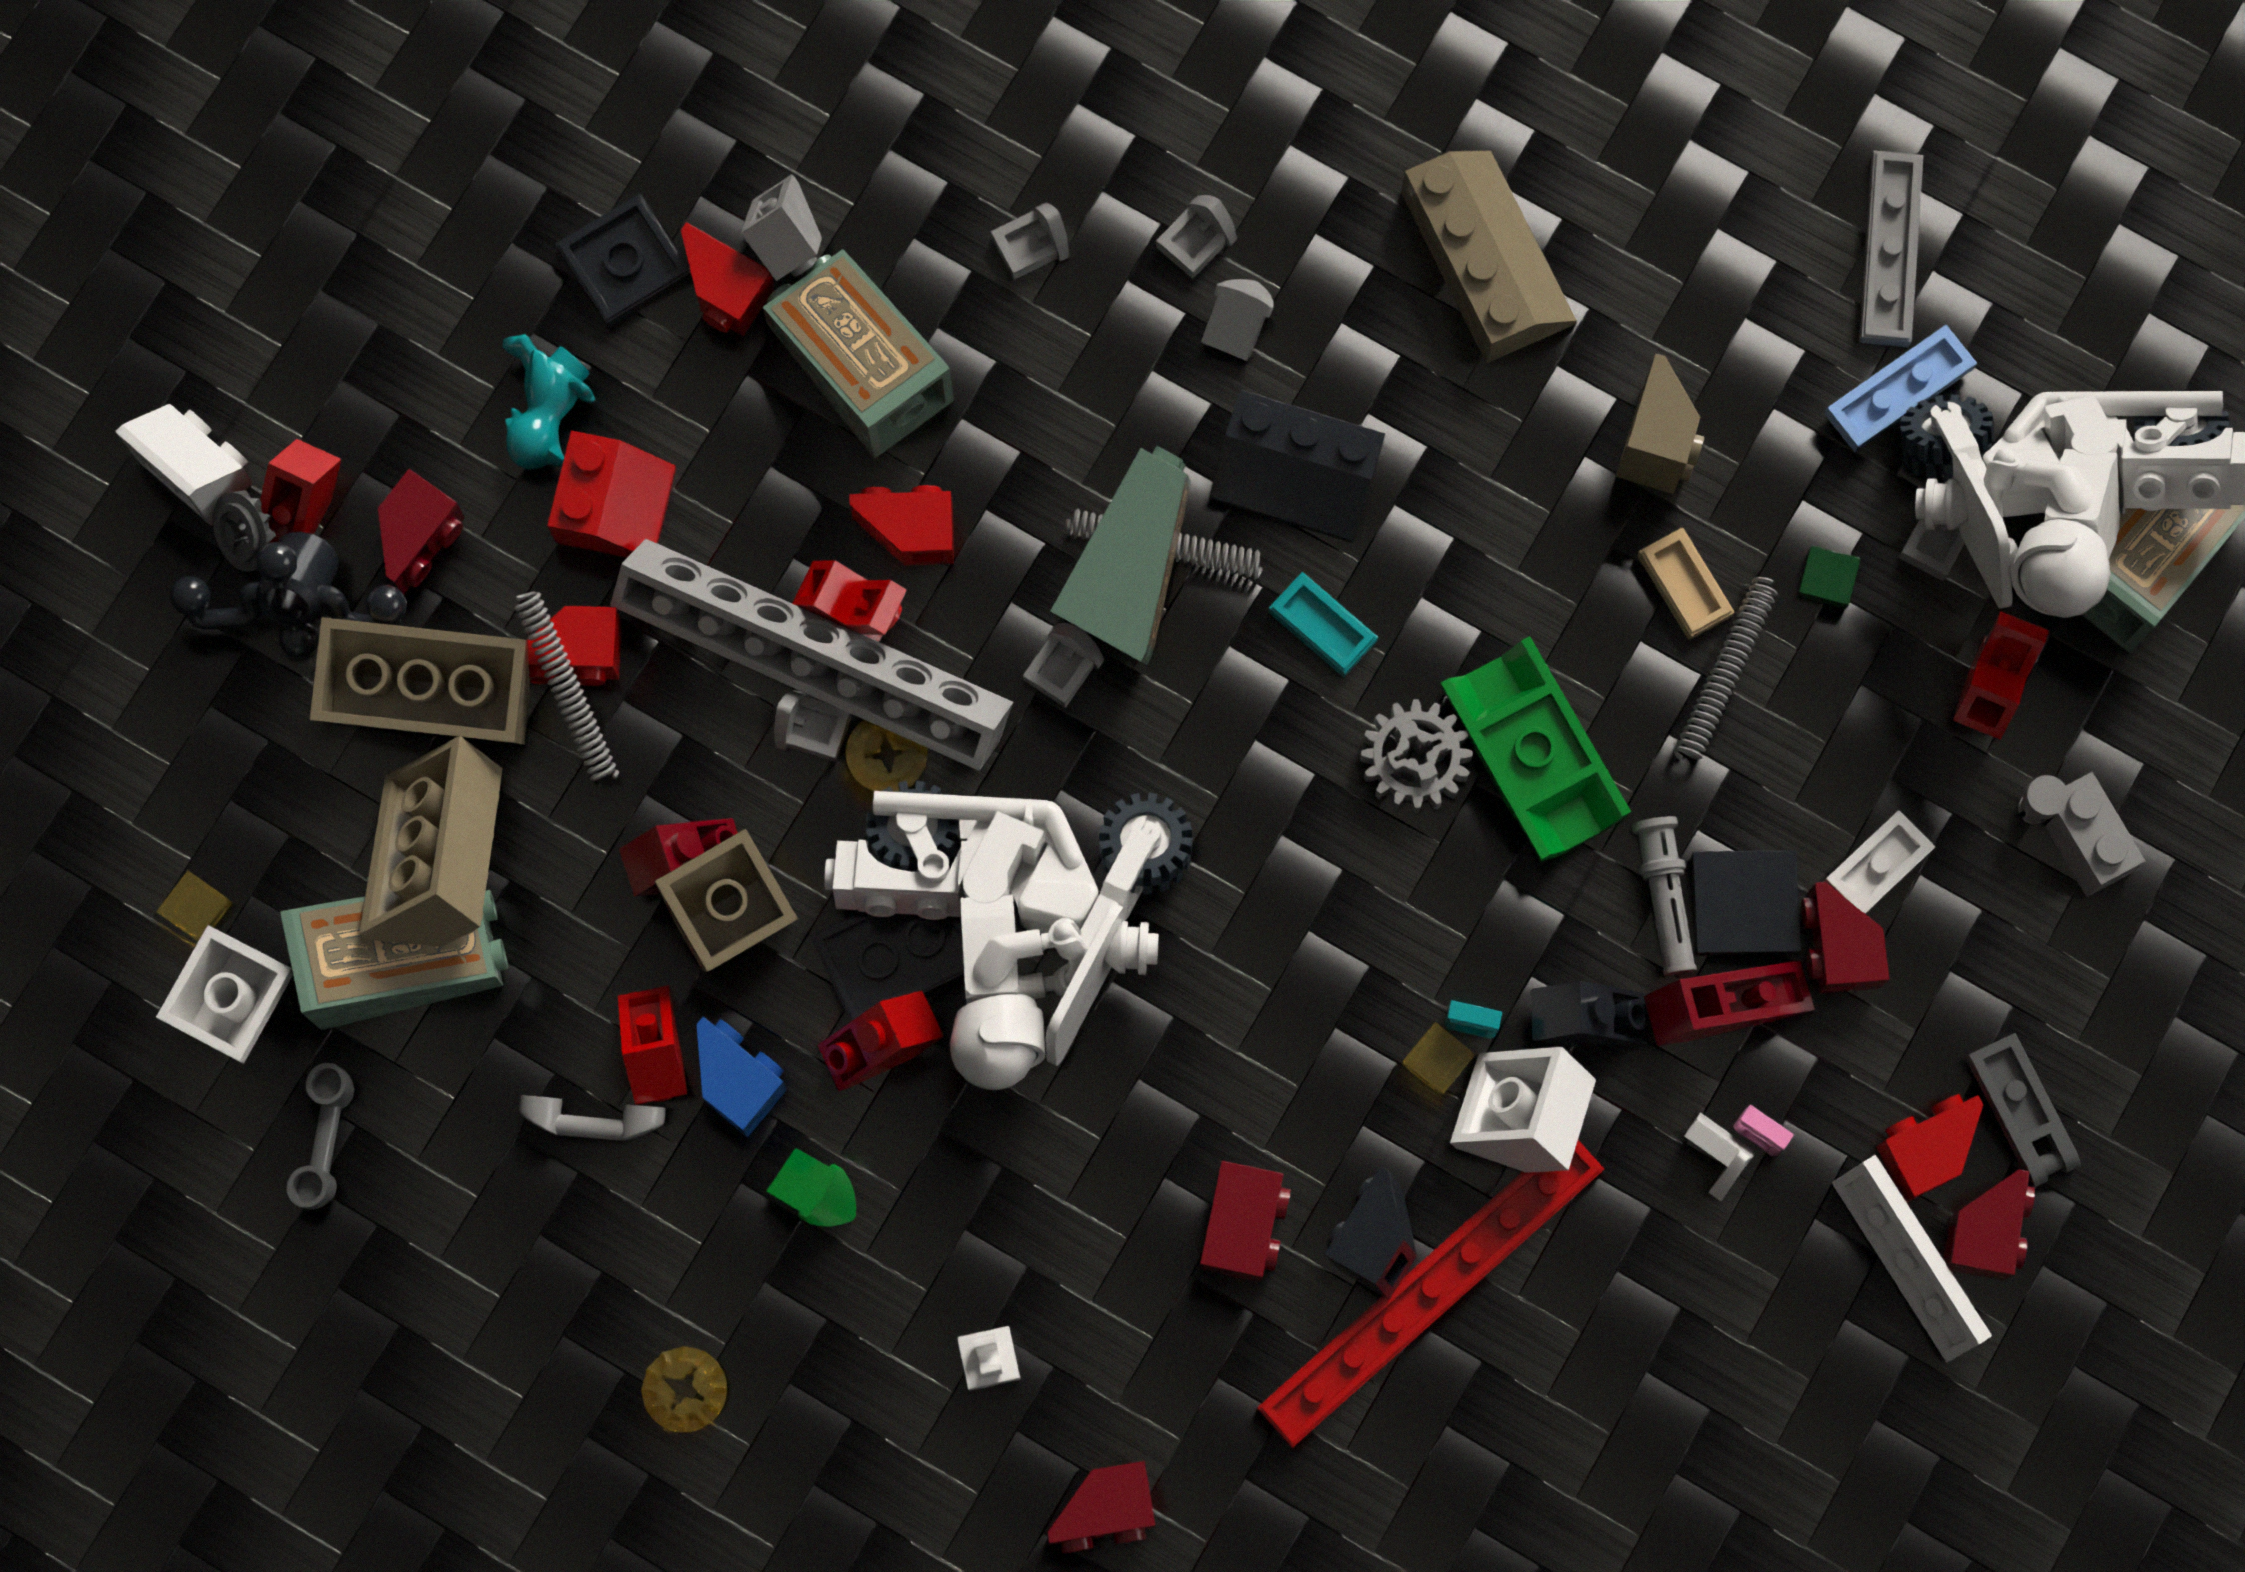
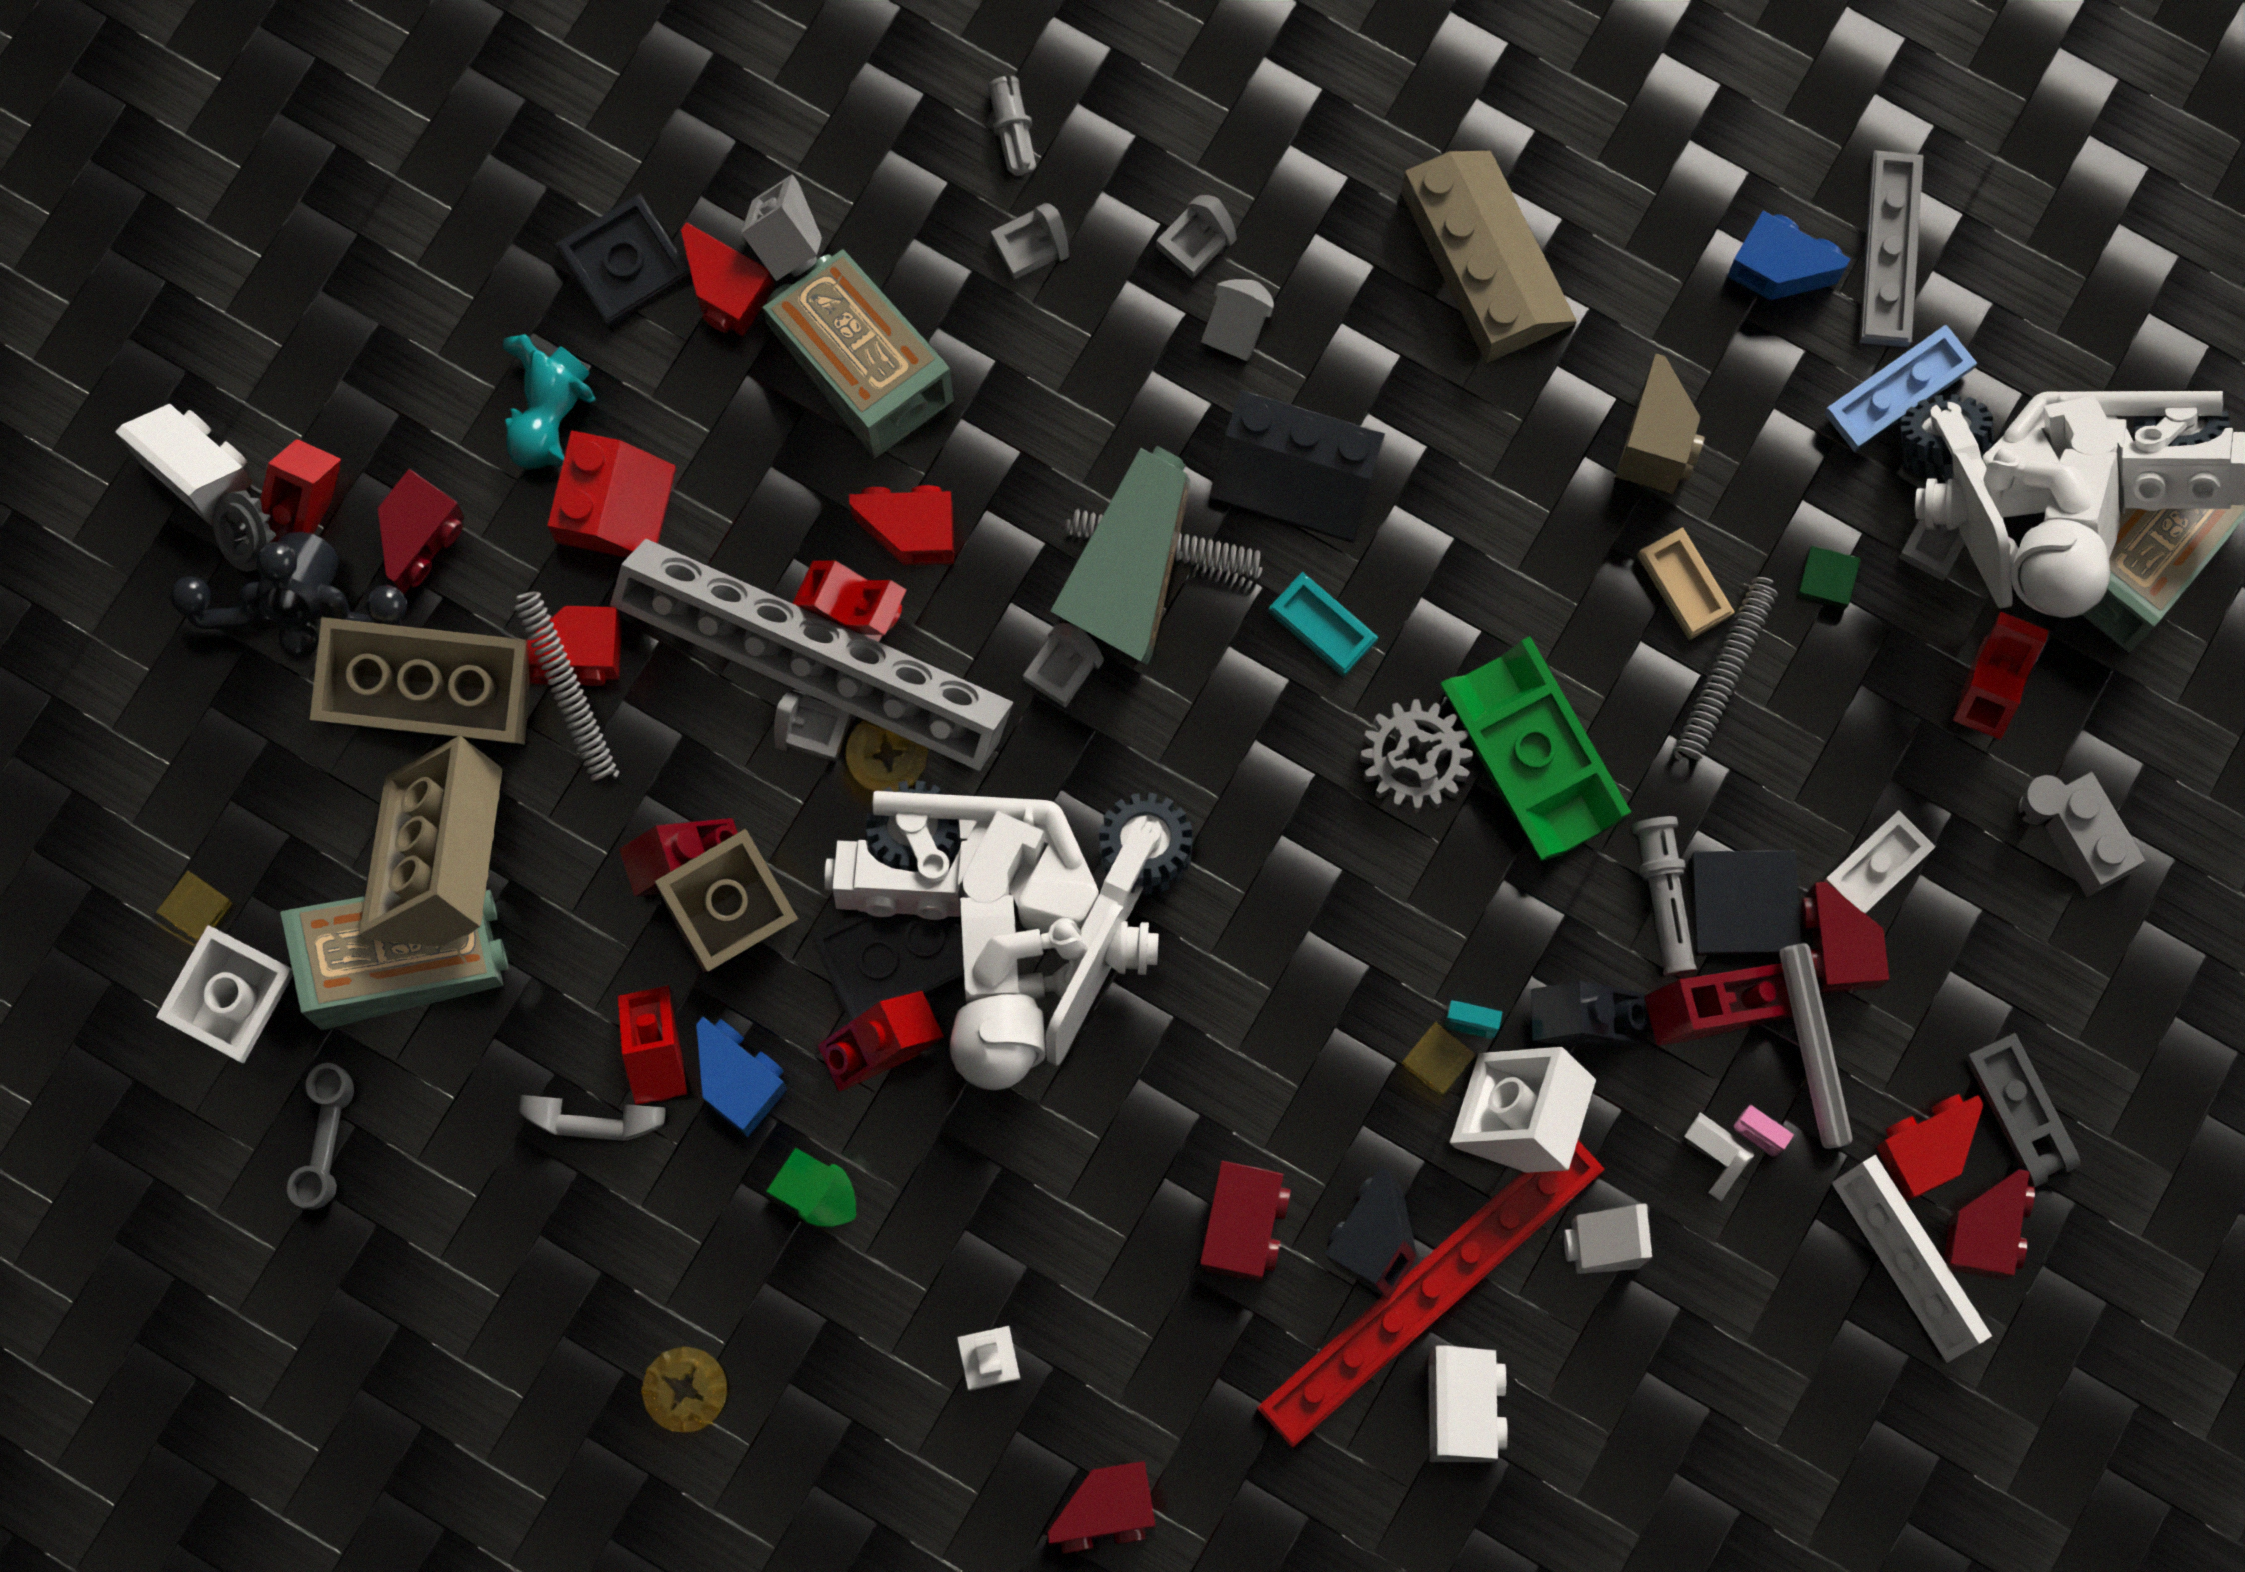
none -> light grey axle [987,76,1036,176]
none -> white slope [1428,1346,1507,1462]
none -> white slope [1564,1204,1652,1274]
none -> blue slope [1727,211,1850,300]
none -> light grey axle [1779,943,1853,1149]

